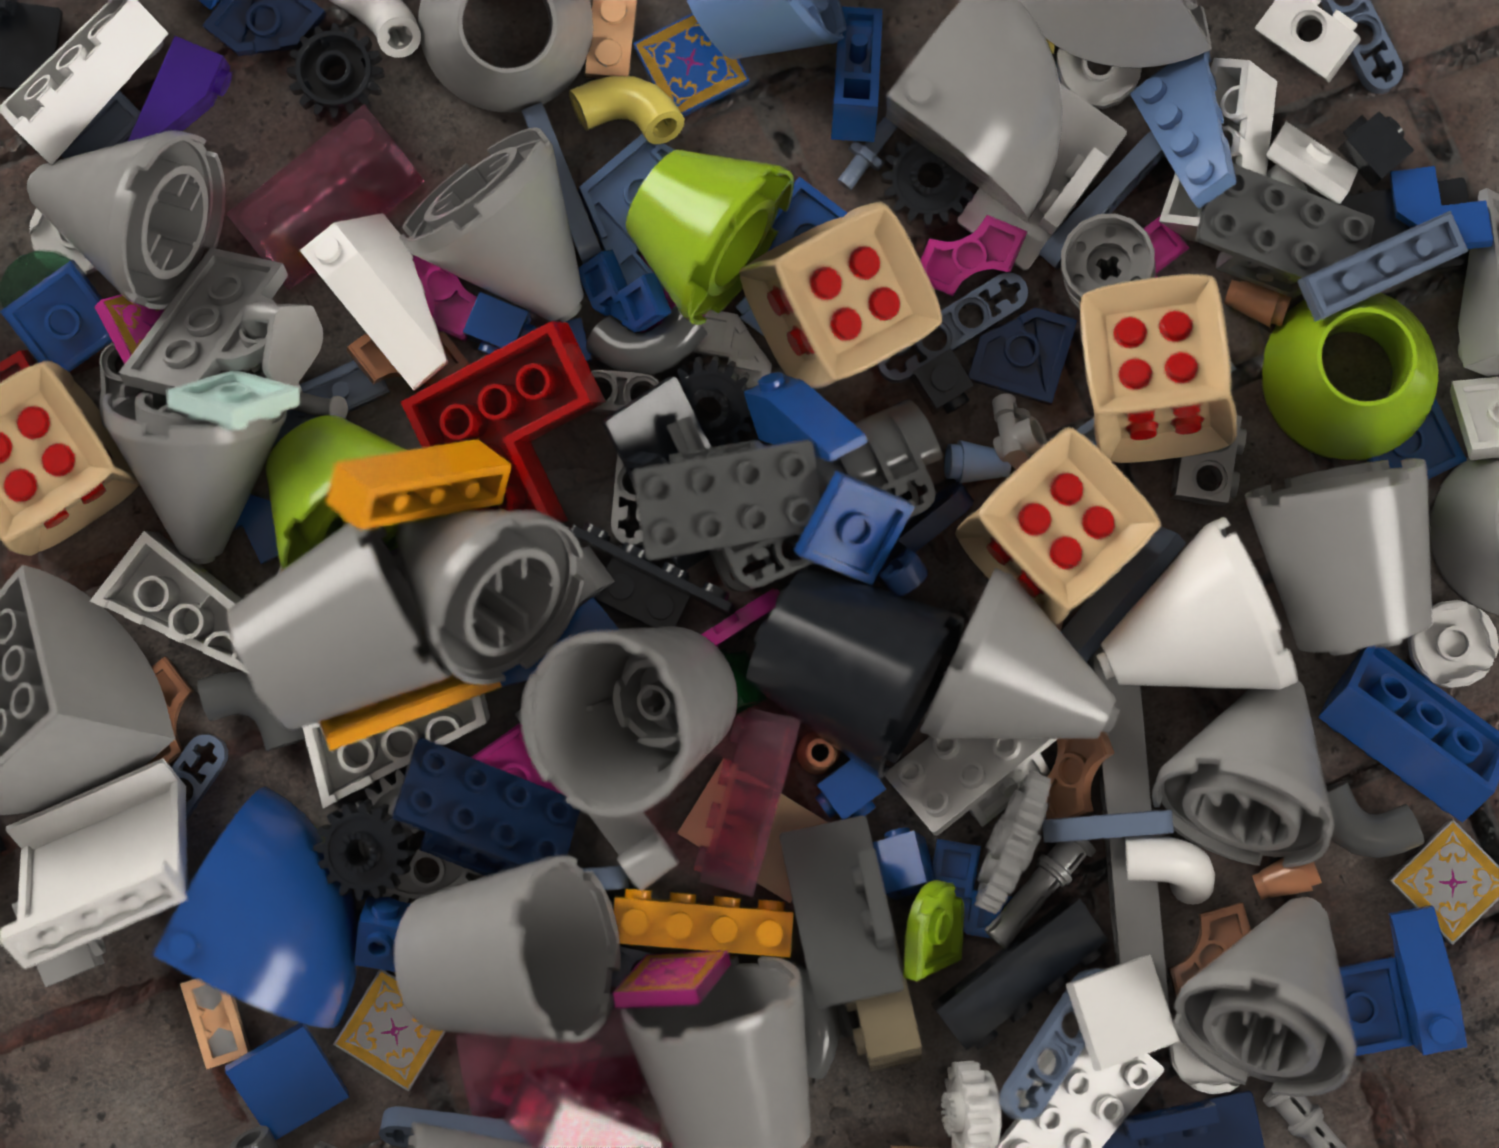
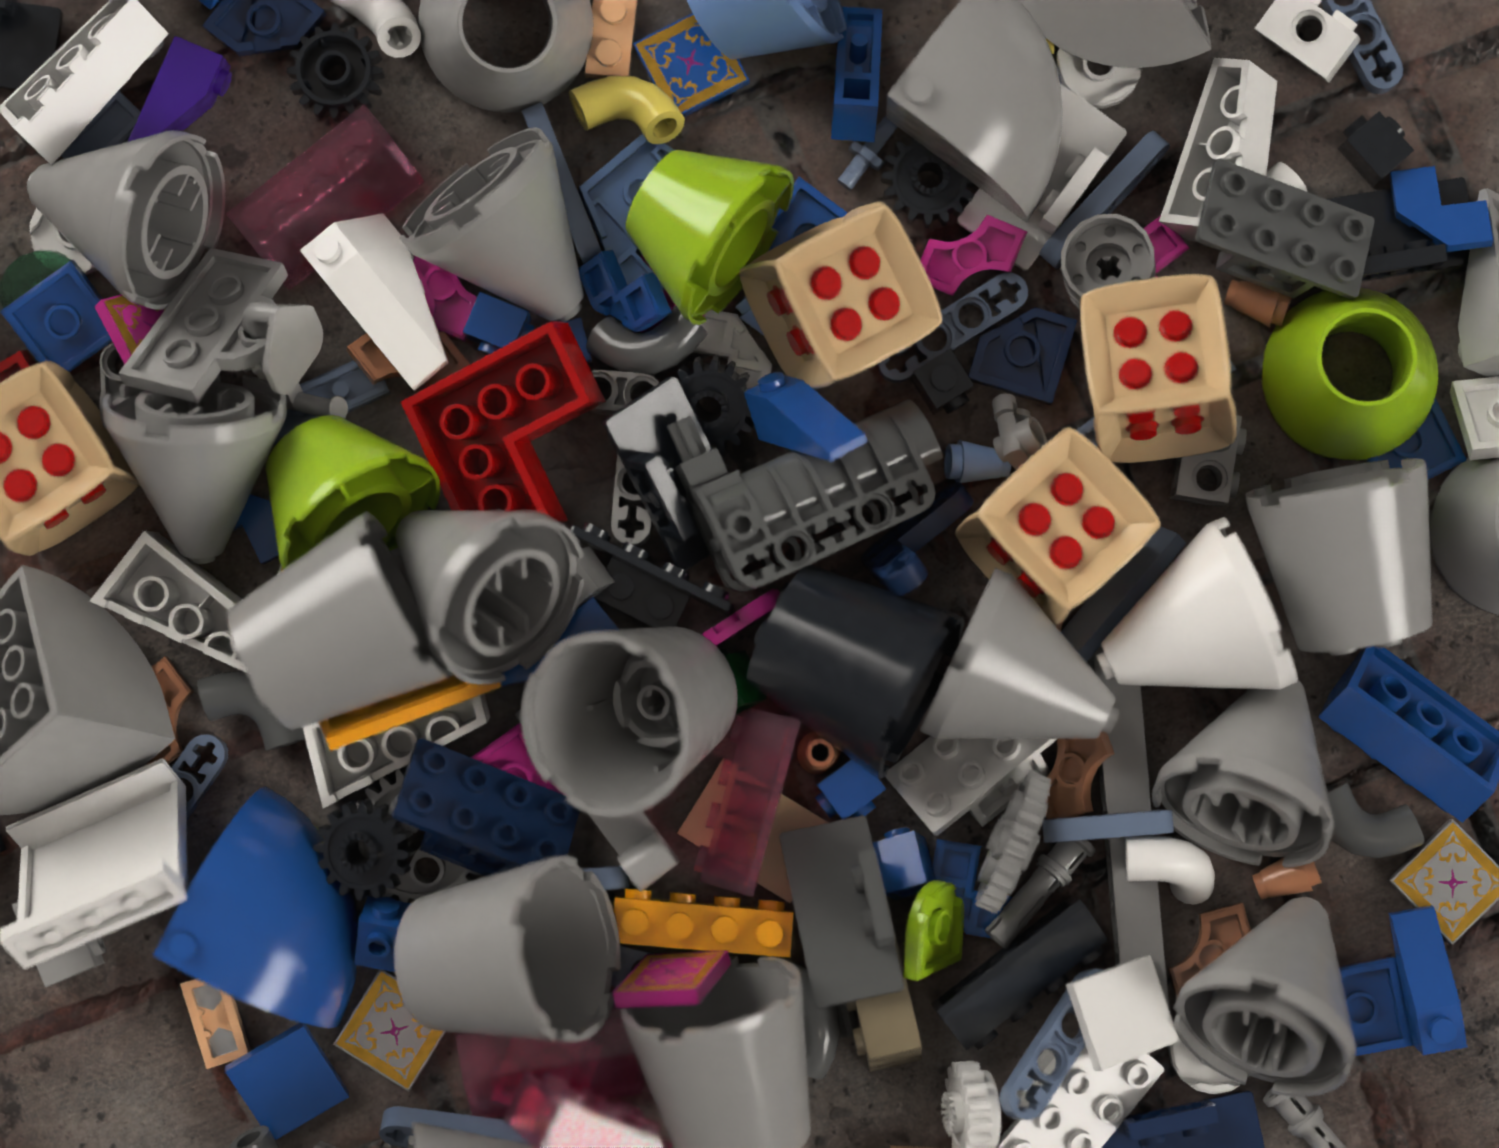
light aqua plate [167,371,300,430] -> none
light orange brick [326,439,512,530] -> none
dark grey bracket [633,440,821,560] -> none
blue tile [794,471,915,585] -> none
medium blue wing [1130,51,1237,209] -> none
white plate [1266,122,1358,204] -> none
sand blue tile [1297,210,1468,322] -> none
white tile [1408,600,1499,688] -> none

